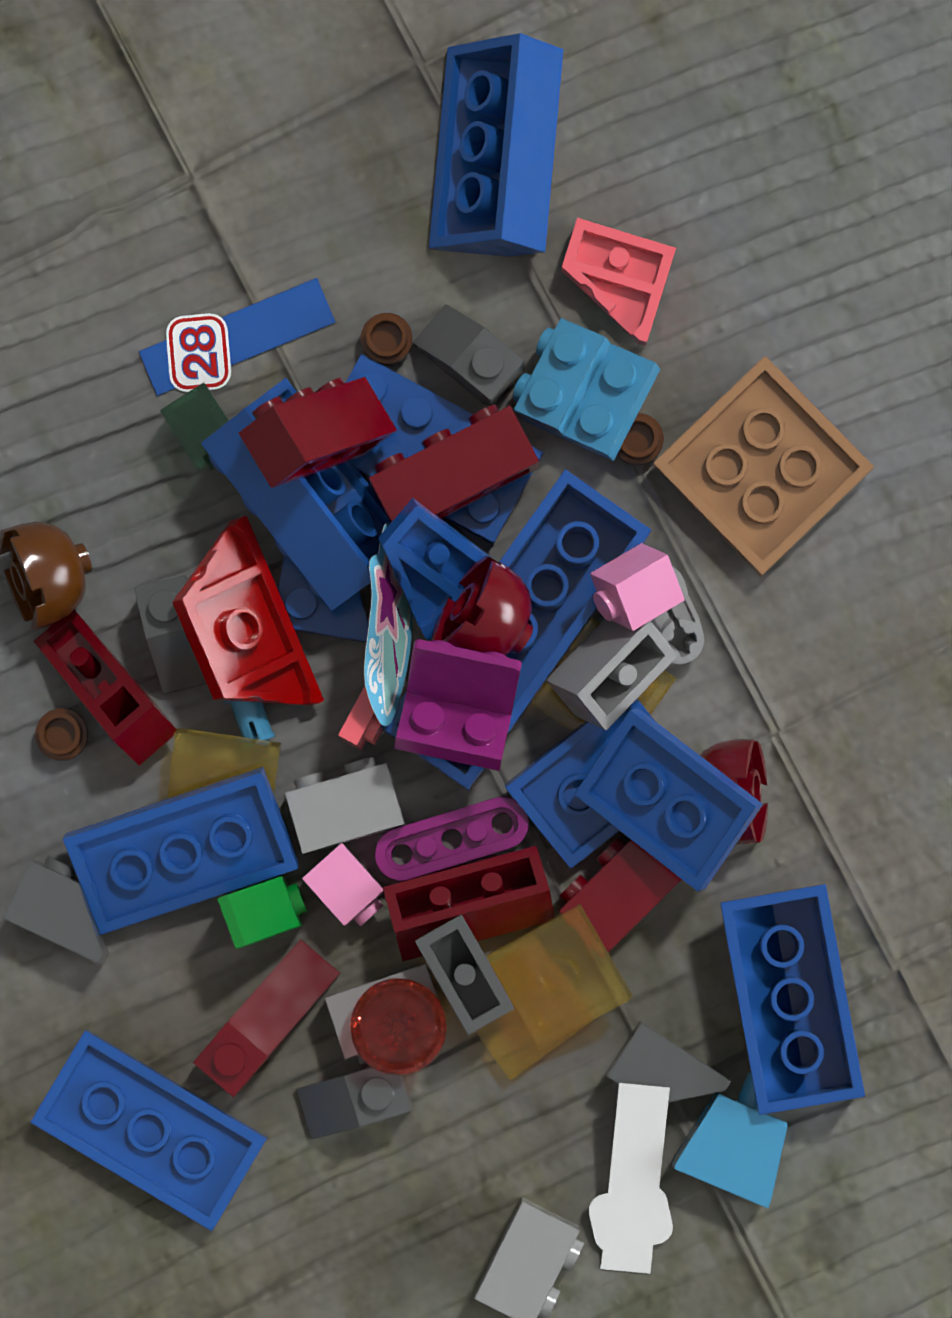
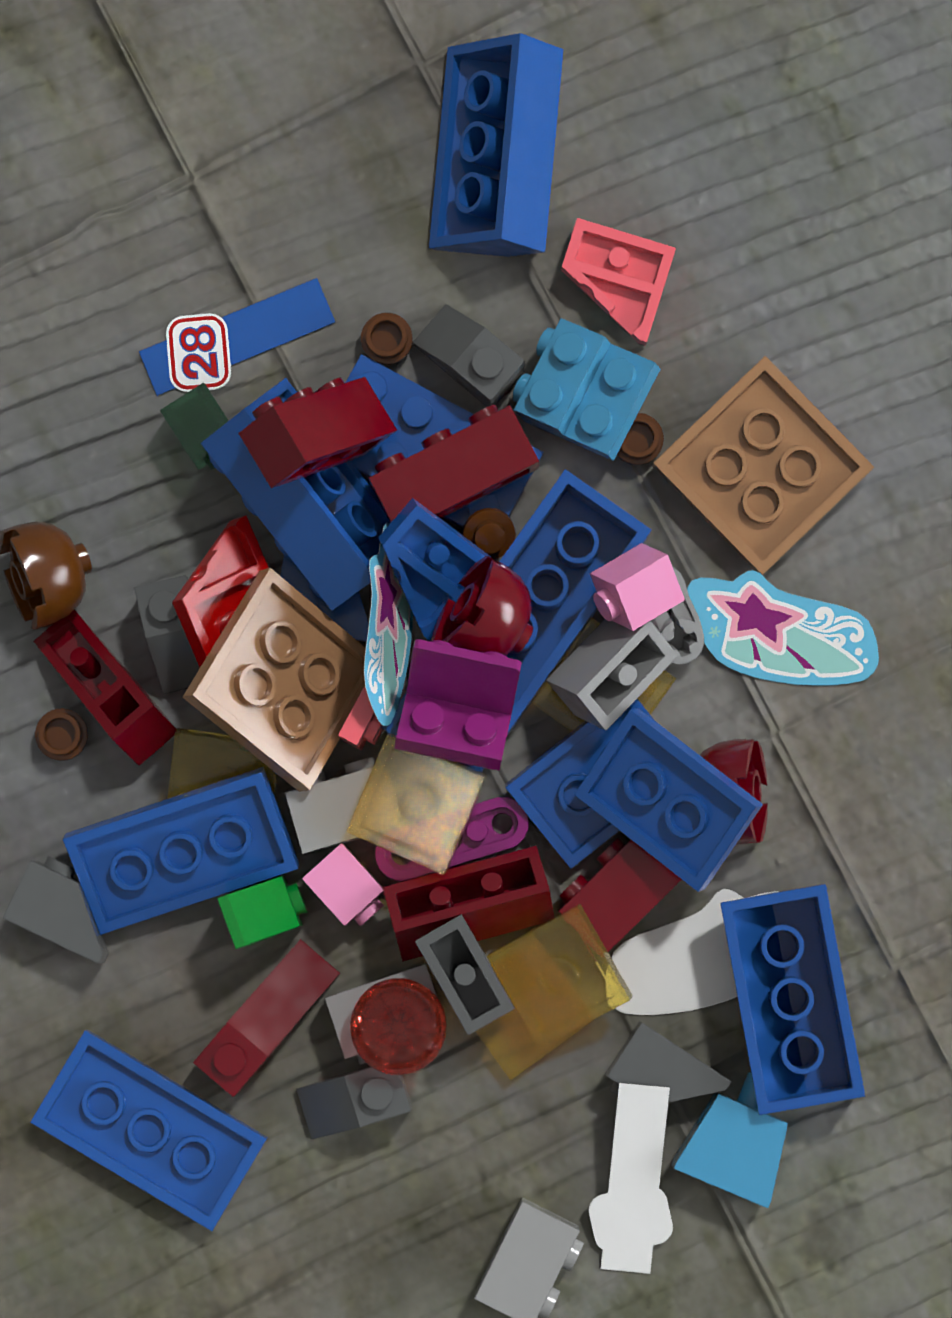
none -> medium nougat plate [182,568,366,792]
none -> clear yellow tile [347,733,487,875]
none -> reddish brown plate [463,508,516,559]
none -> white sticker [606,889,778,1015]
none -> sticker [687,570,879,685]

